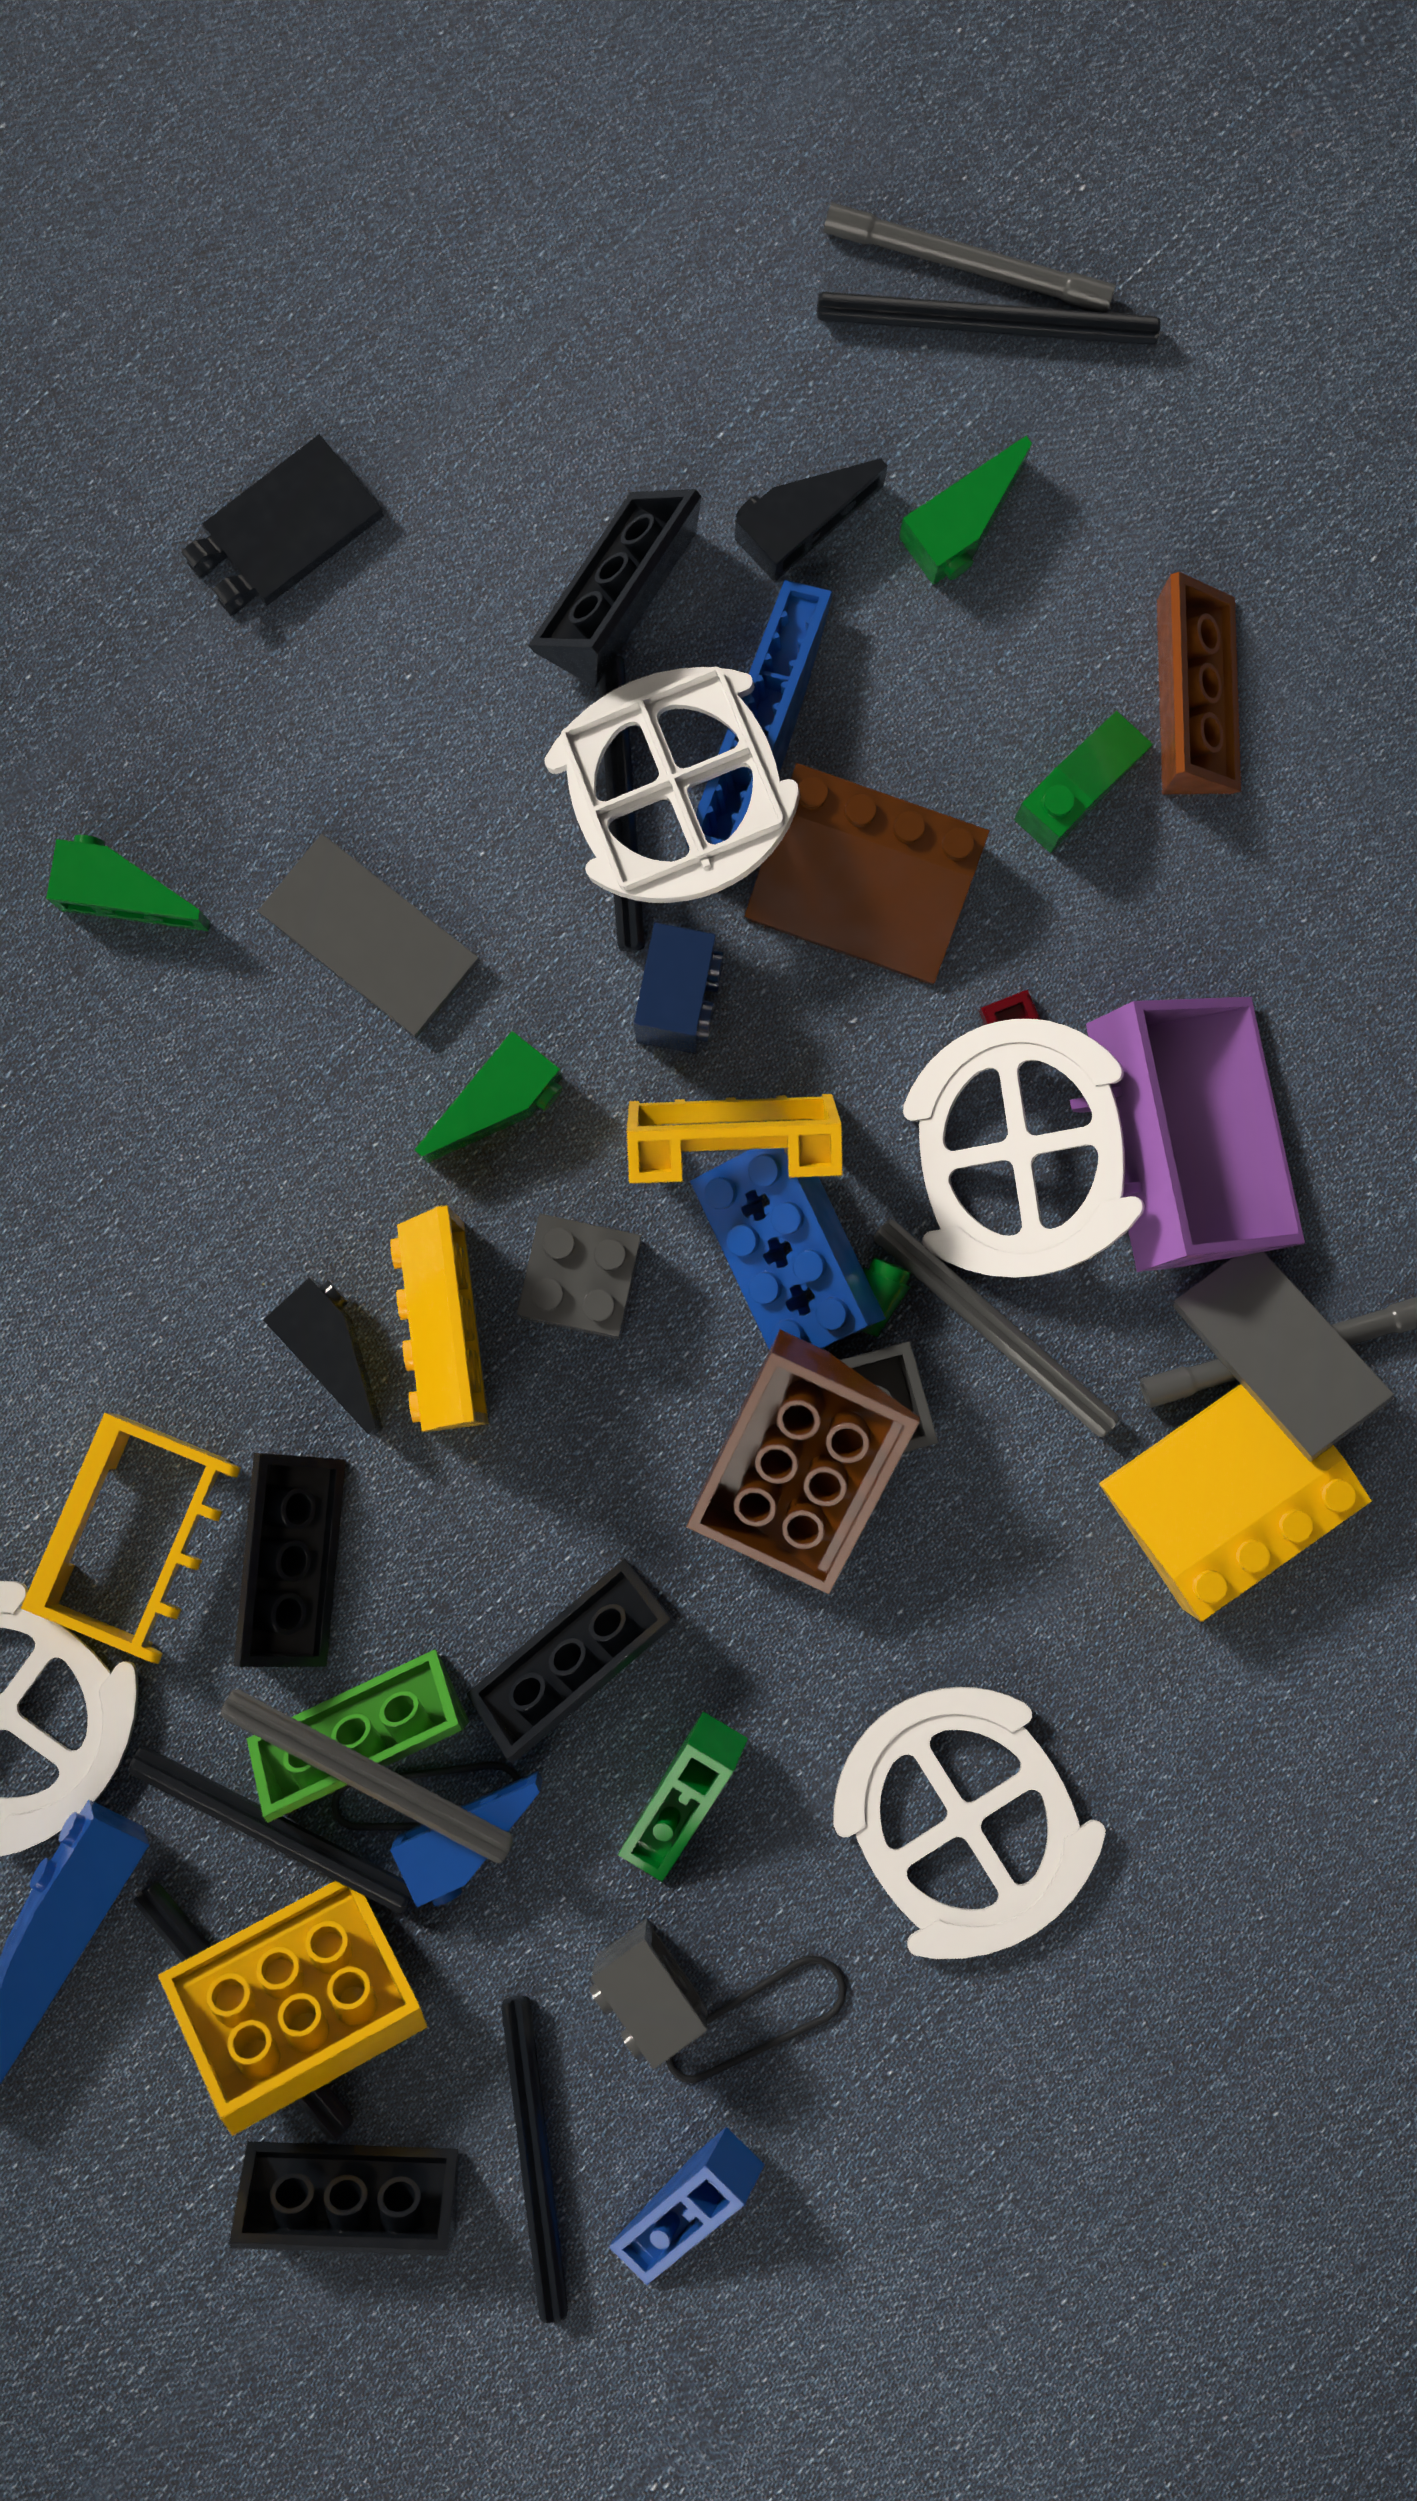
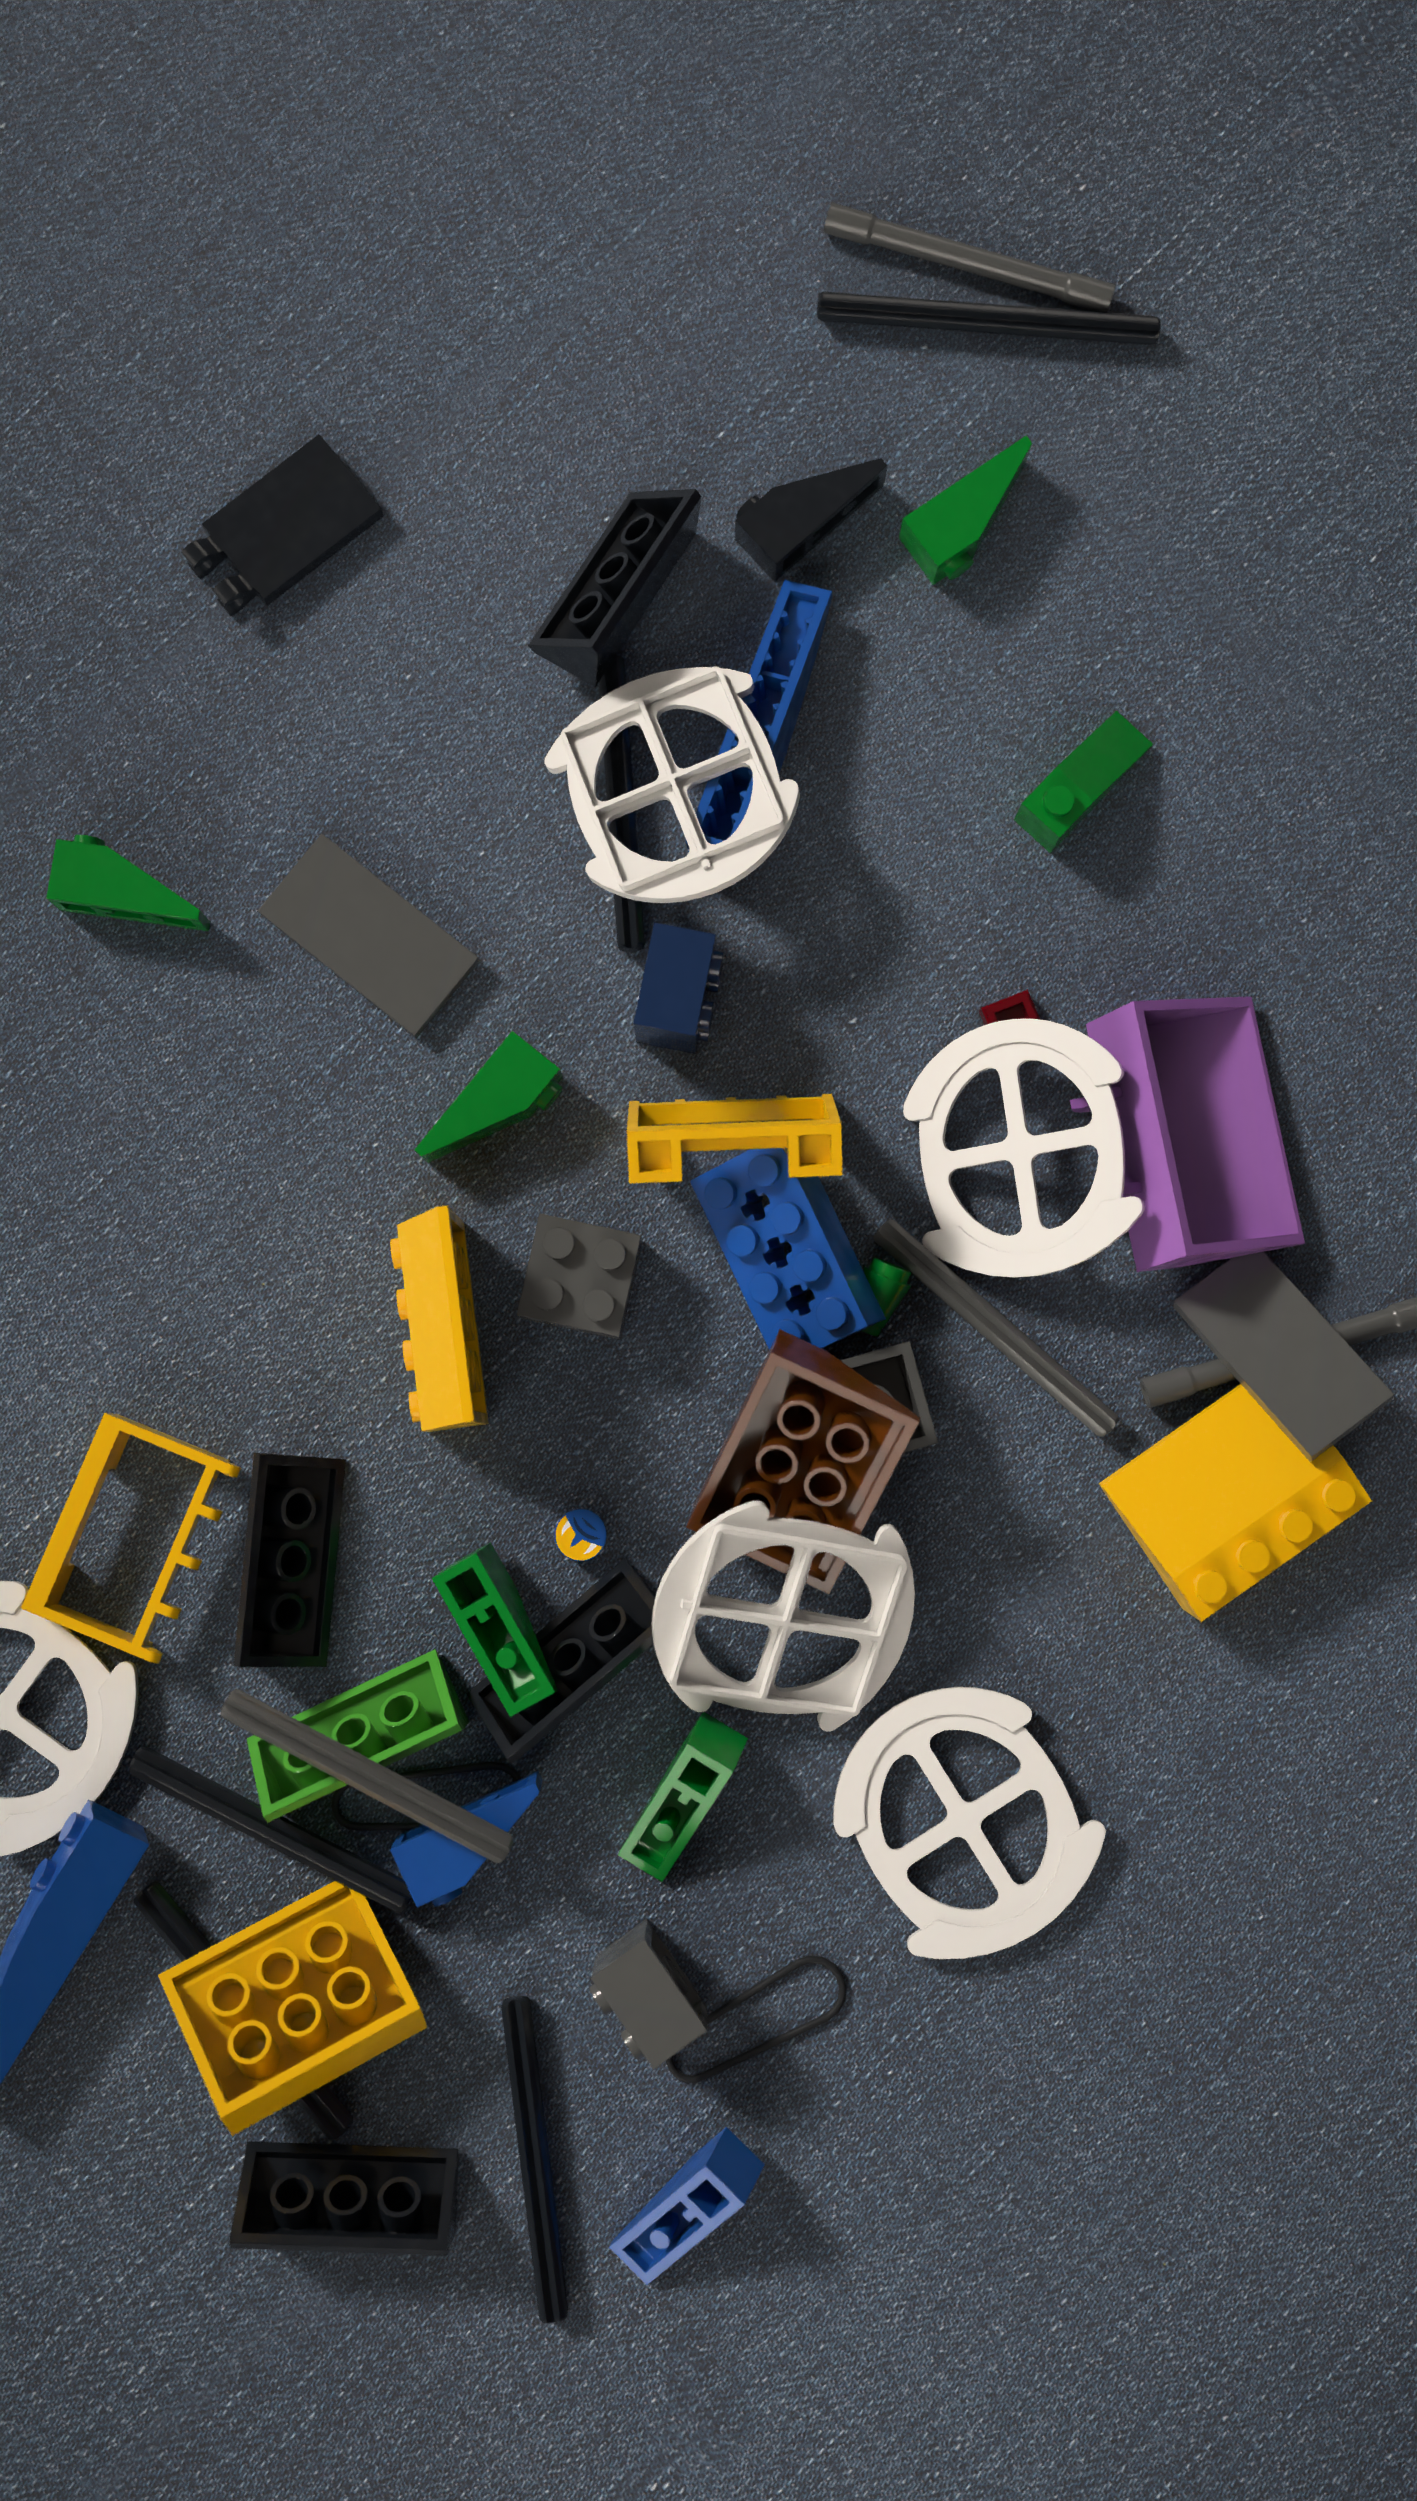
black slope [263,1278,383,1435] -> none
reddish brown slope [744,763,990,985] -> none
dark orange slope [1157,572,1241,794] -> none
none -> green slope [432,1542,557,1717]
none -> tile [555,1509,607,1561]
none -> white window [652,1501,915,1732]

